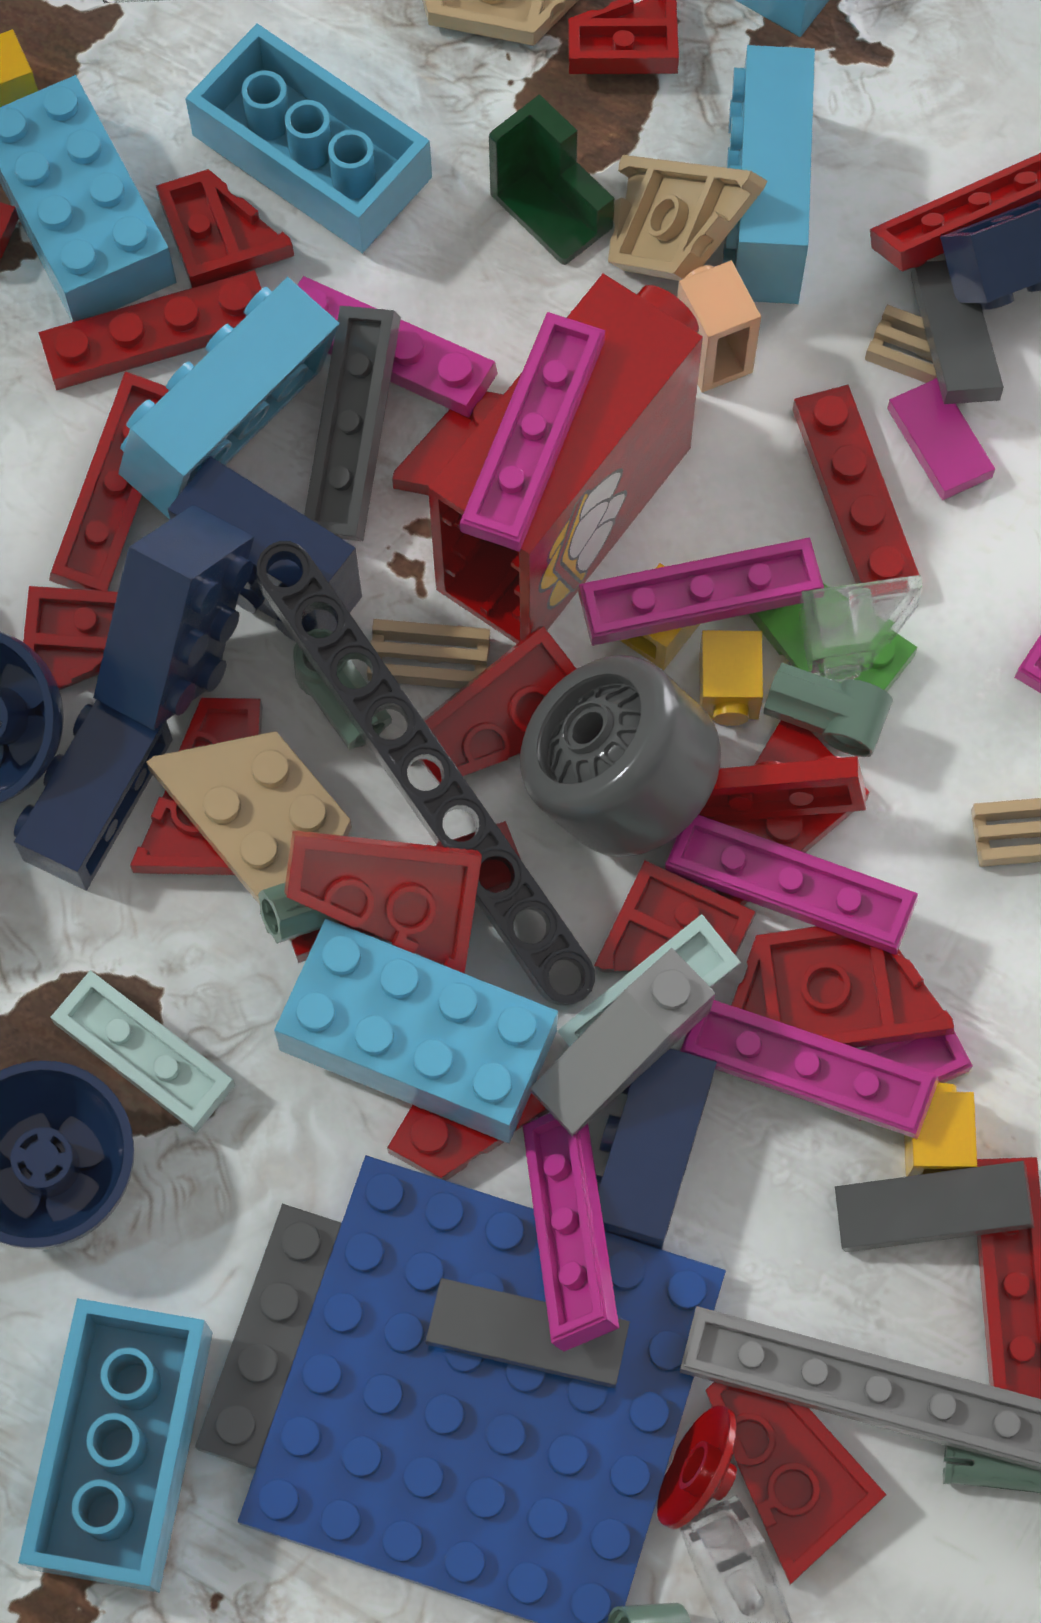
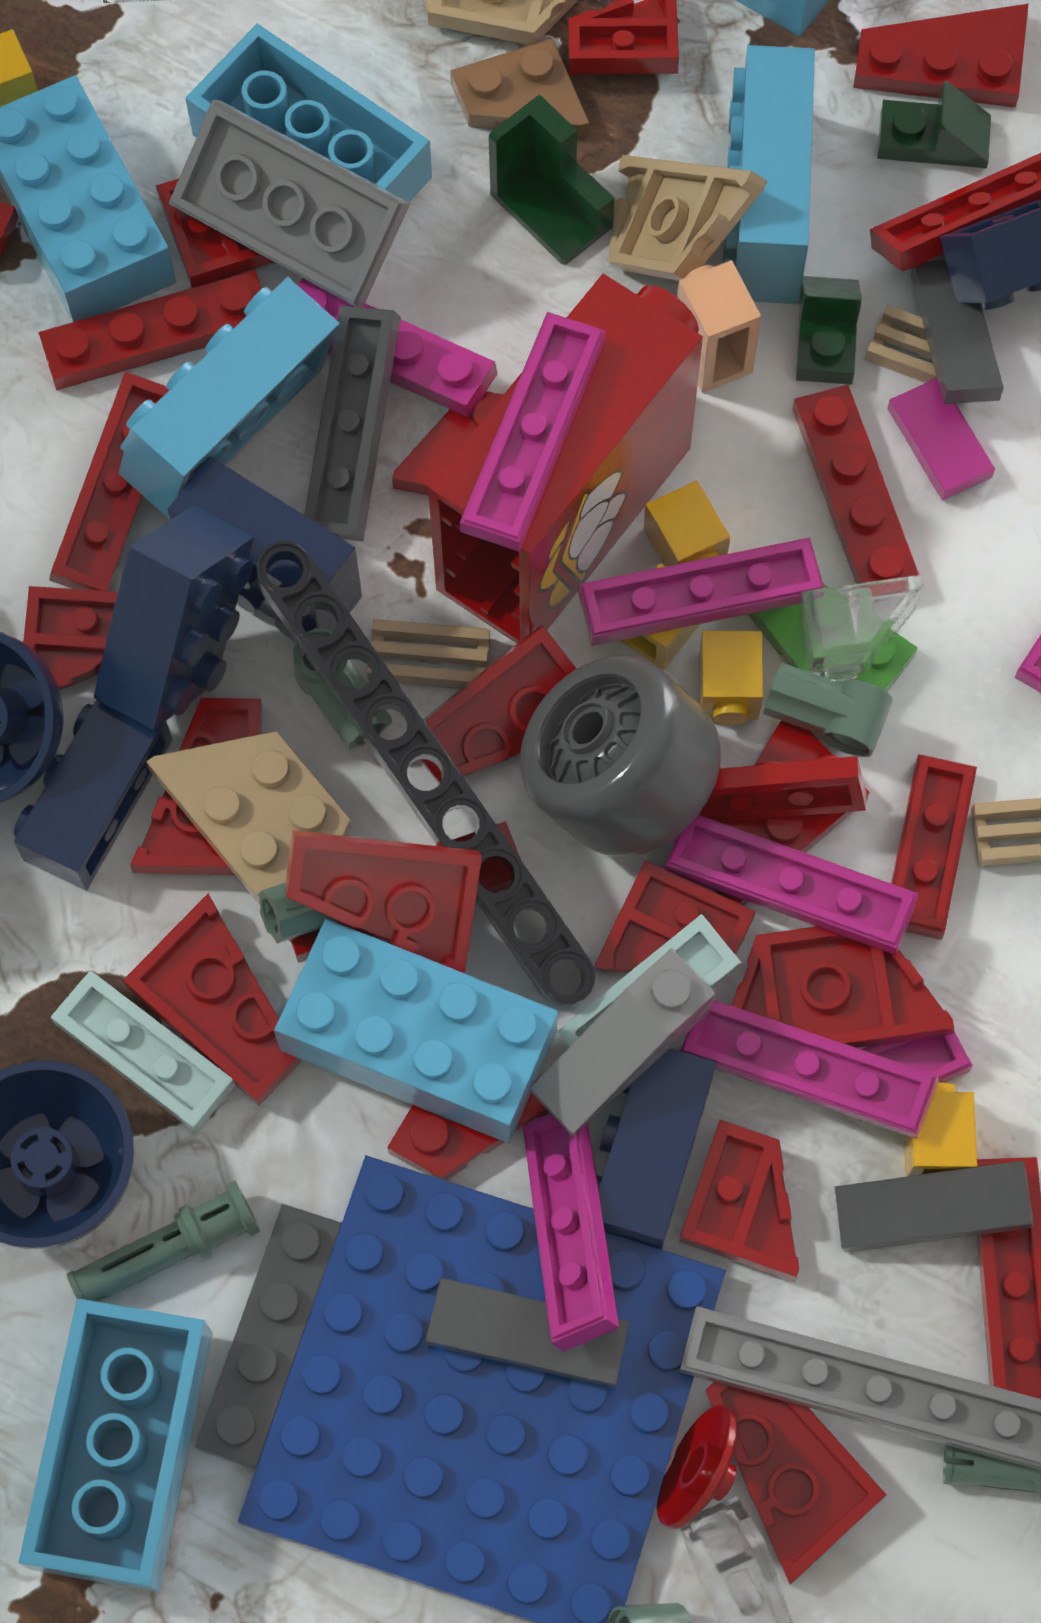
none -> sand green pin [67,1180,260,1302]
none -> red wing [123,893,301,1106]
none -> light grey tile [169,100,410,307]
none -> medium nougat wing [450,38,589,137]
none -> yellow brick [643,480,730,567]
none -> red wing [679,1120,799,1282]
none -> dark green slope [796,276,862,385]
none -> red wing [853,3,1029,108]
none -> dark green slope [877,81,991,168]
none -> red tile [891,754,977,940]

